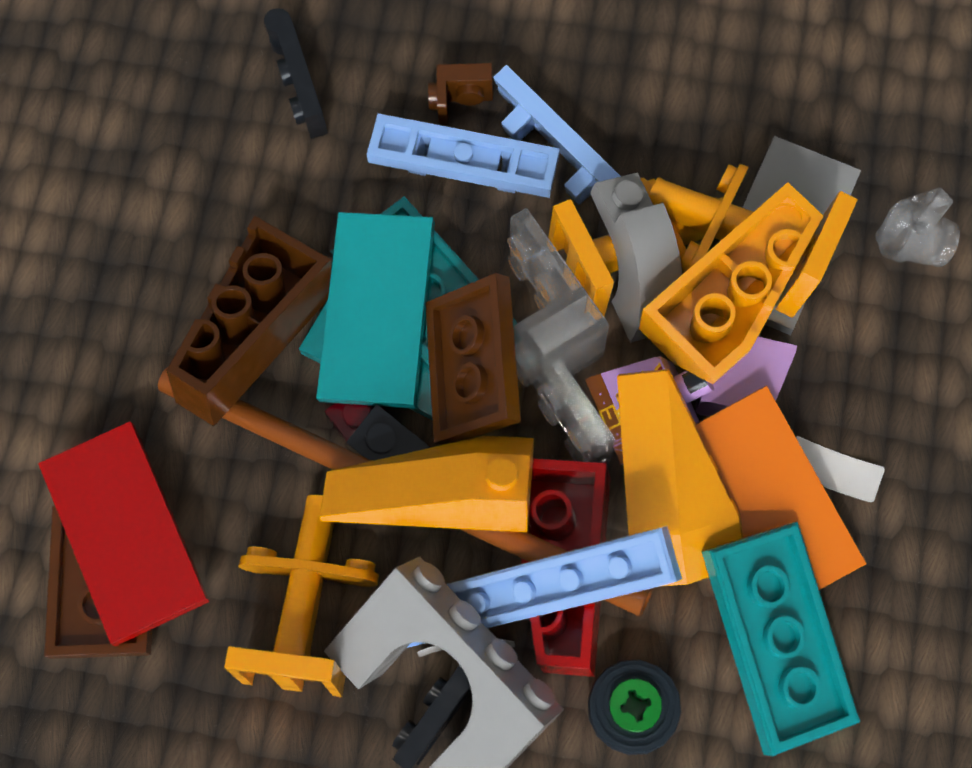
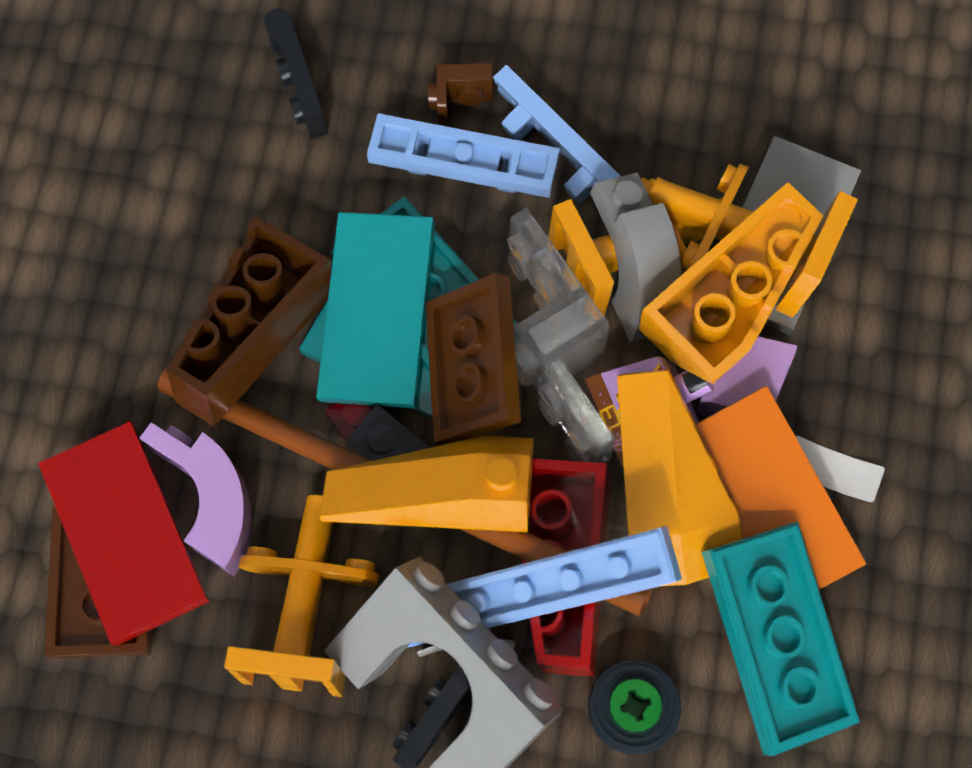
clear piece [875,188,960,267] -> none
none -> lavender arch [139,422,252,577]

